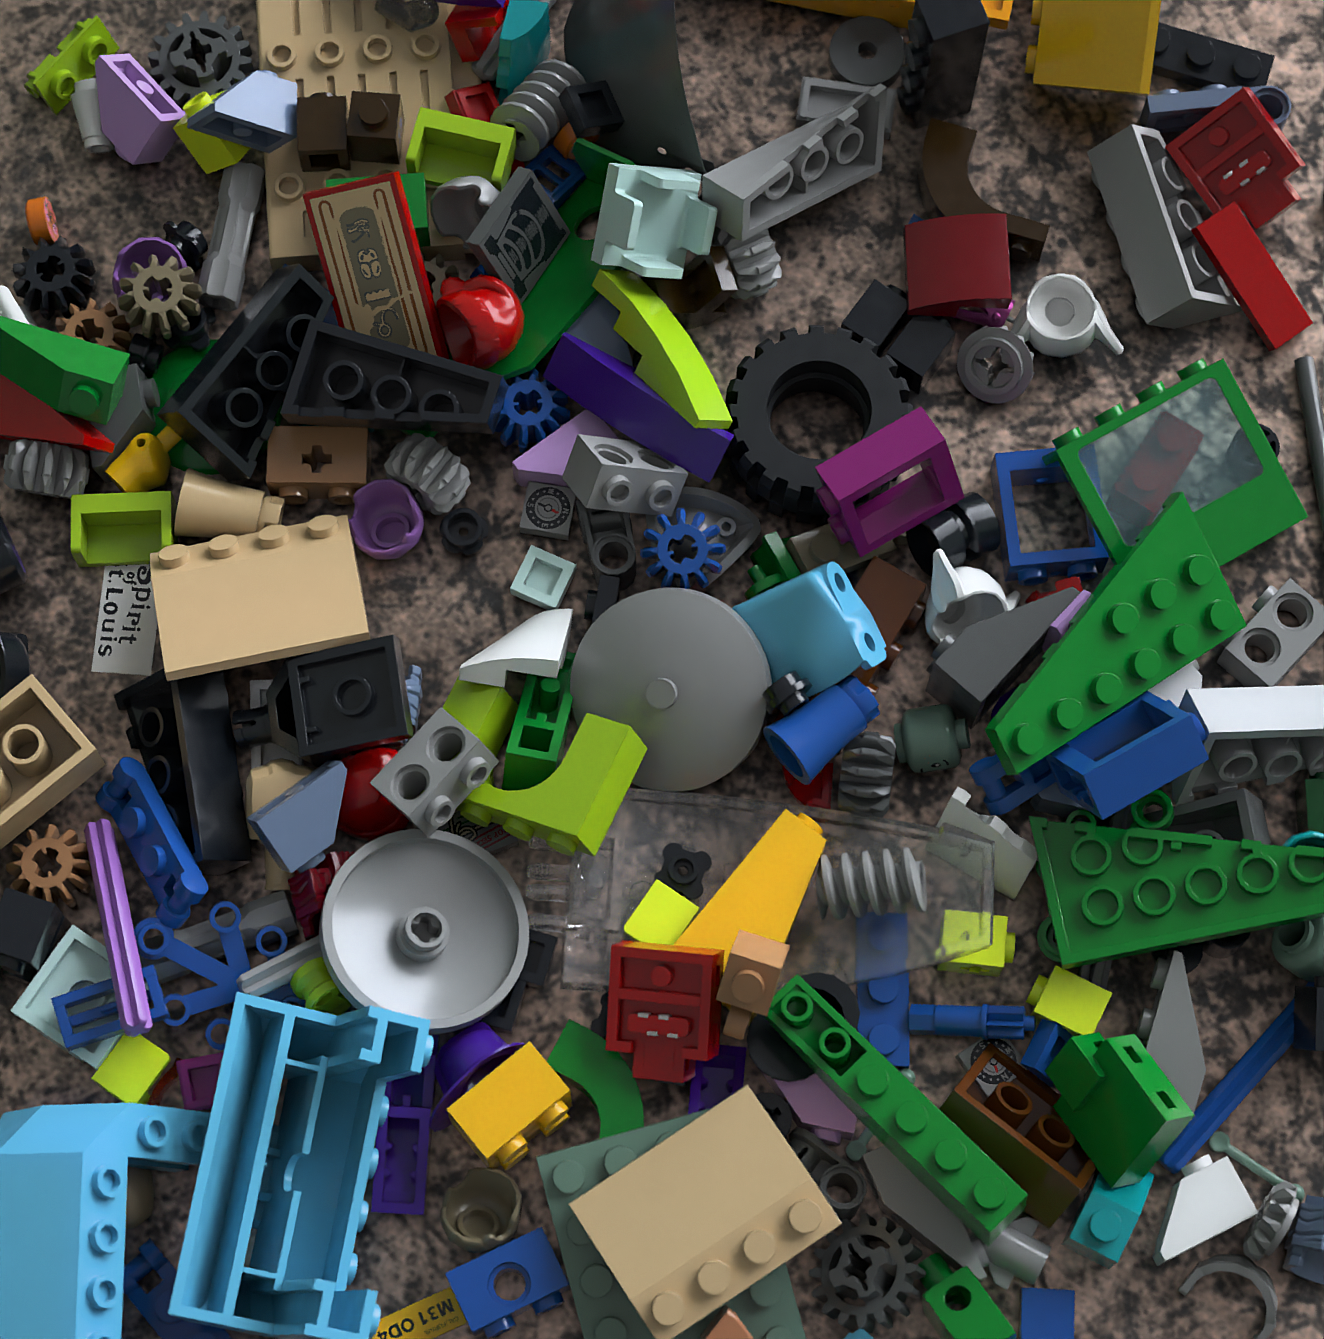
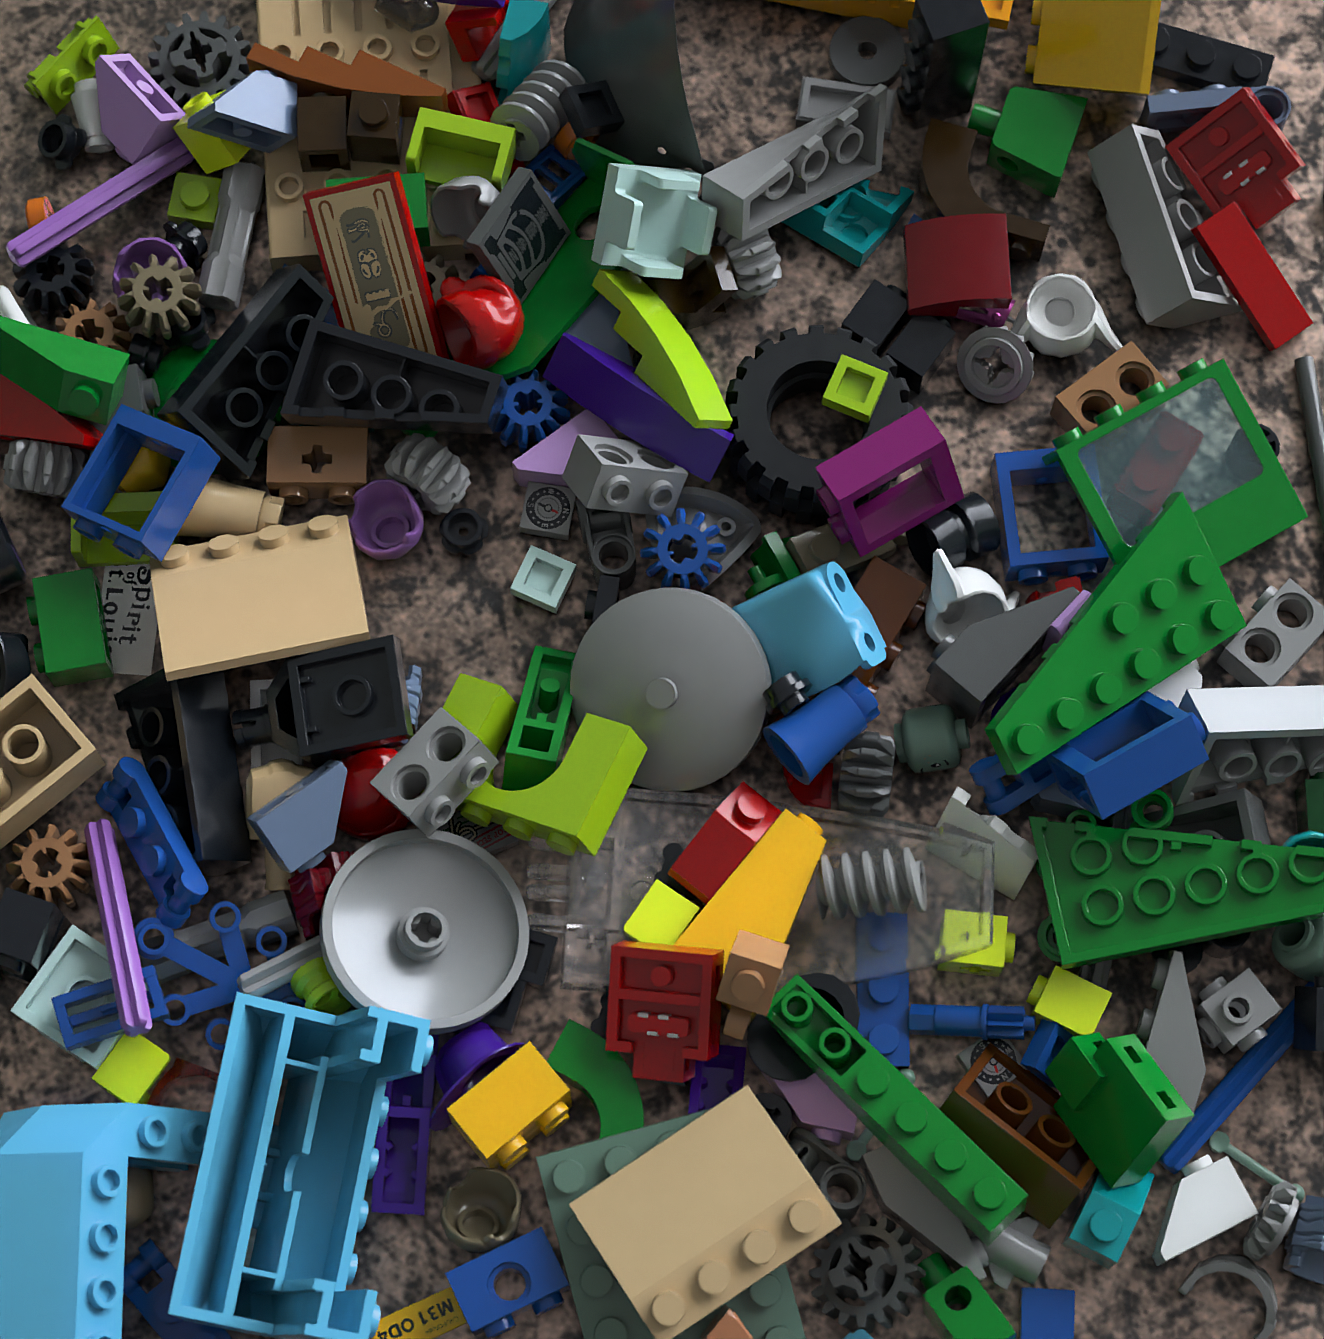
magenta tile [176,1052,224,1111] -> none
white slope [458,609,573,687] -> none
none -> medium lavender axle [5,137,196,268]
none -> green brick [26,568,114,687]
none -> black plate [38,114,87,171]
none -> blue window [61,404,221,562]
none -> lime plate [167,172,222,230]
none -> dark orange slope [246,42,449,117]
none -> red slope [667,781,782,905]
none -> teal slope [782,179,915,267]
none -> lime plate [822,354,888,423]
none -> green torso [967,87,1088,198]
none -> medium nougat brick [1050,340,1169,452]
none -> light grey brick [1194,968,1282,1054]

